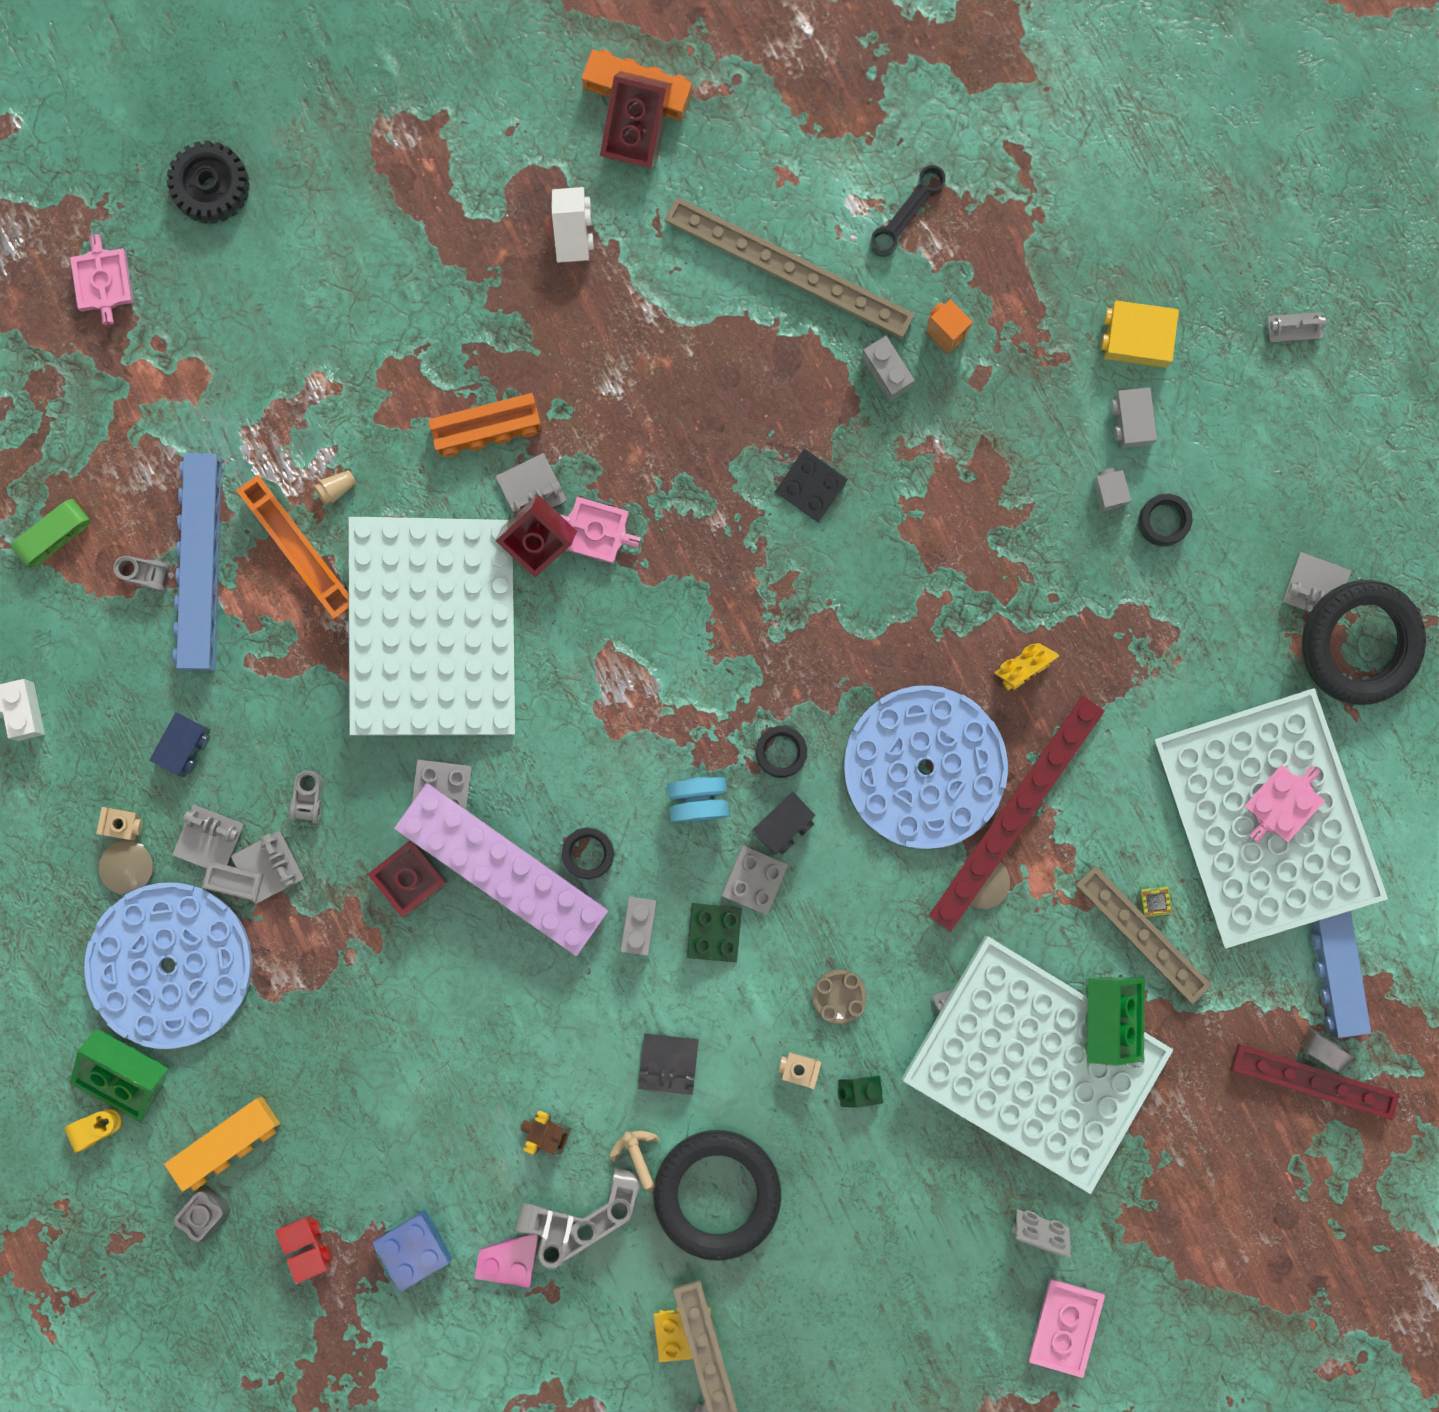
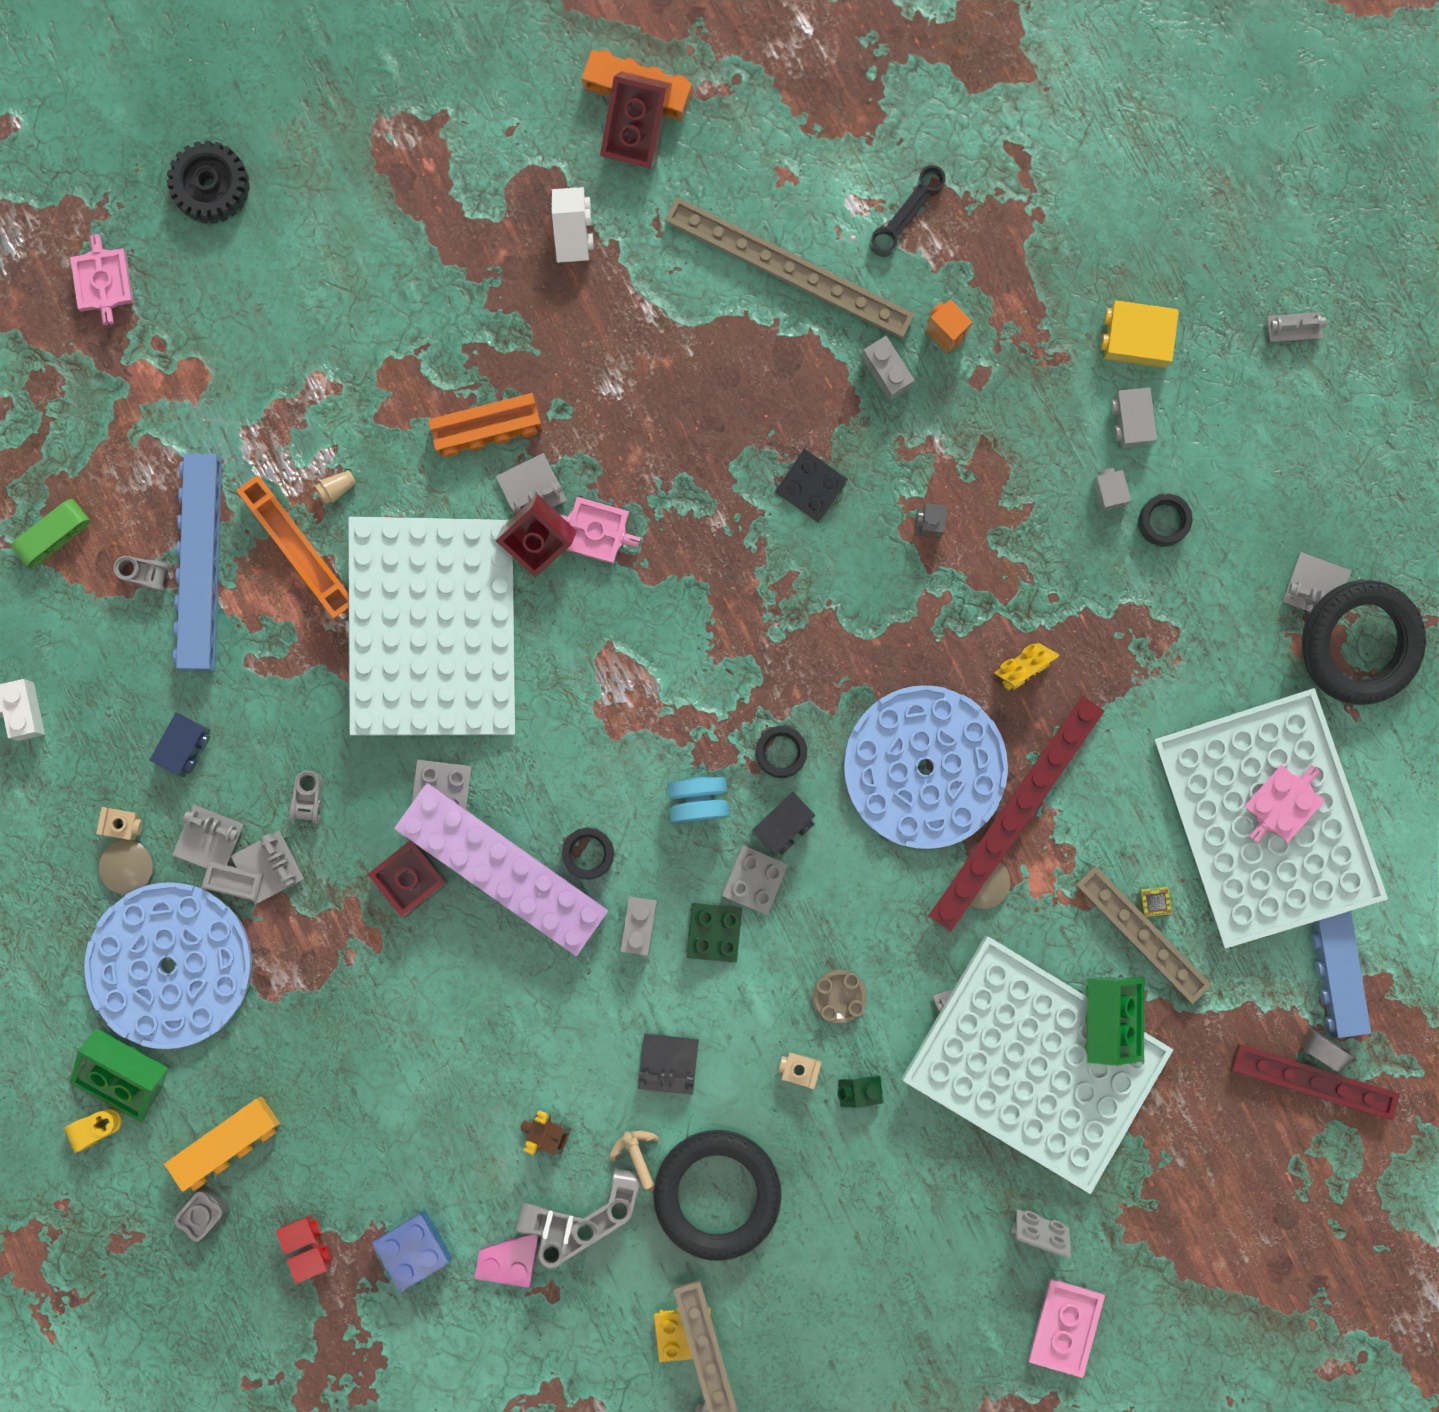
none -> dark grey brick [914,503,947,538]

